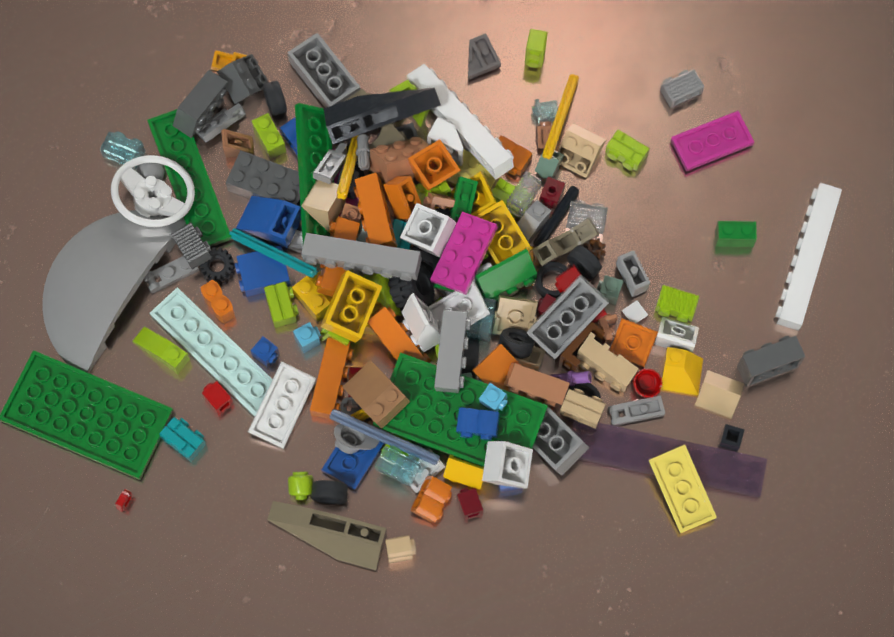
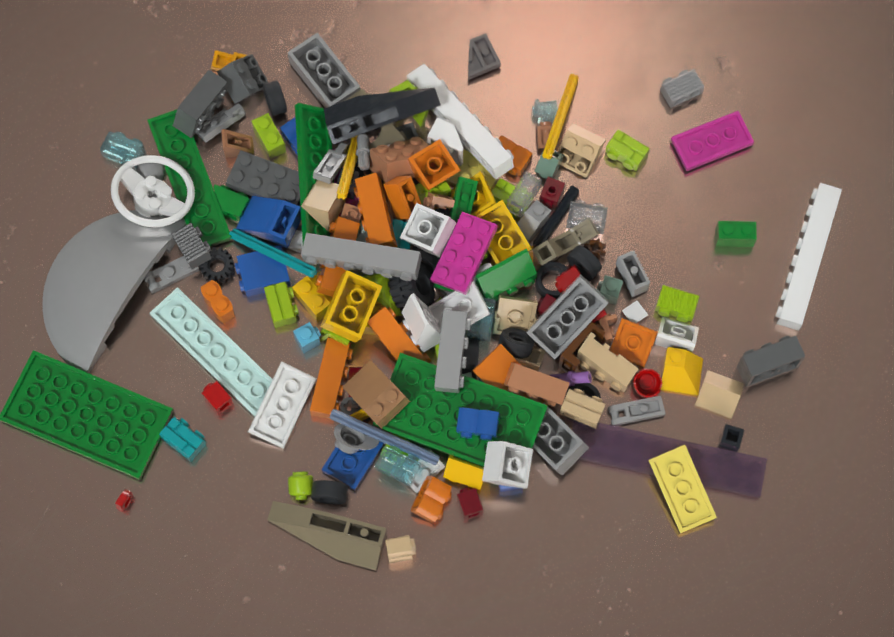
lime slope [132,326,190,374] -> none
blue brick [250,336,279,368] -> none
medium azure brick [479,383,508,412] -> none
lime brick [525,29,548,68] -> none
none -> green slope [213,184,249,223]

